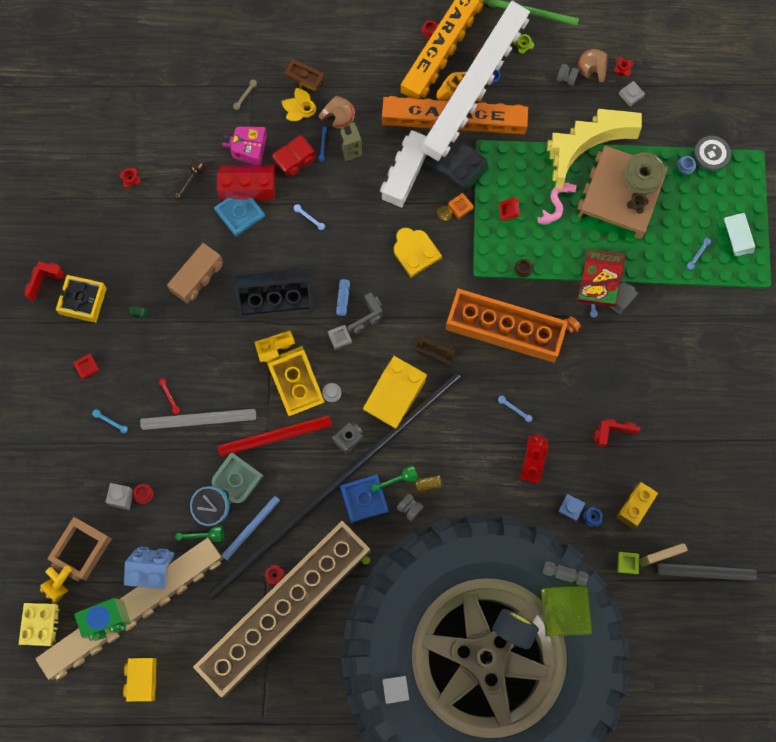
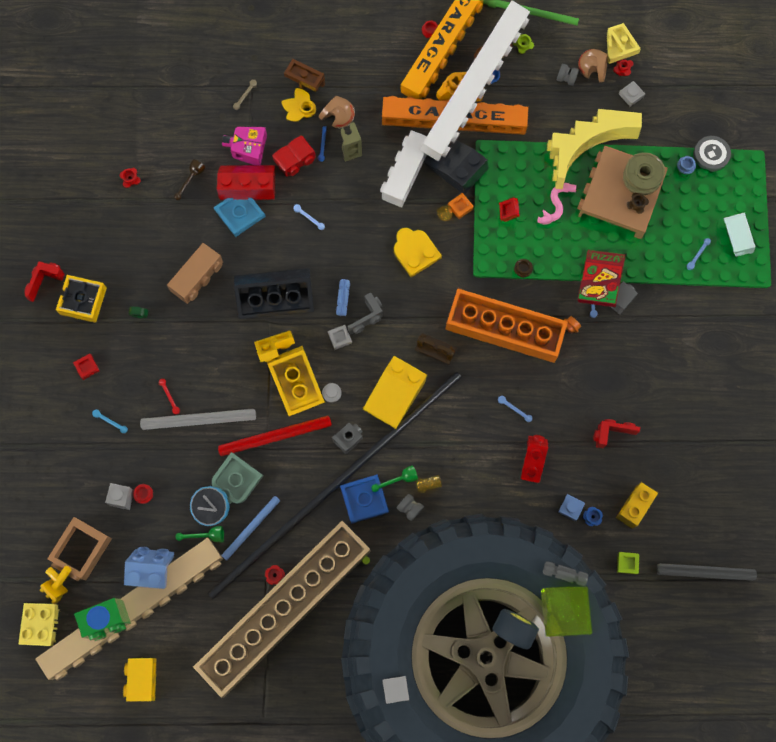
tan tile [639,543,688,567] -> none
none -> light yellow wing [607,23,640,64]

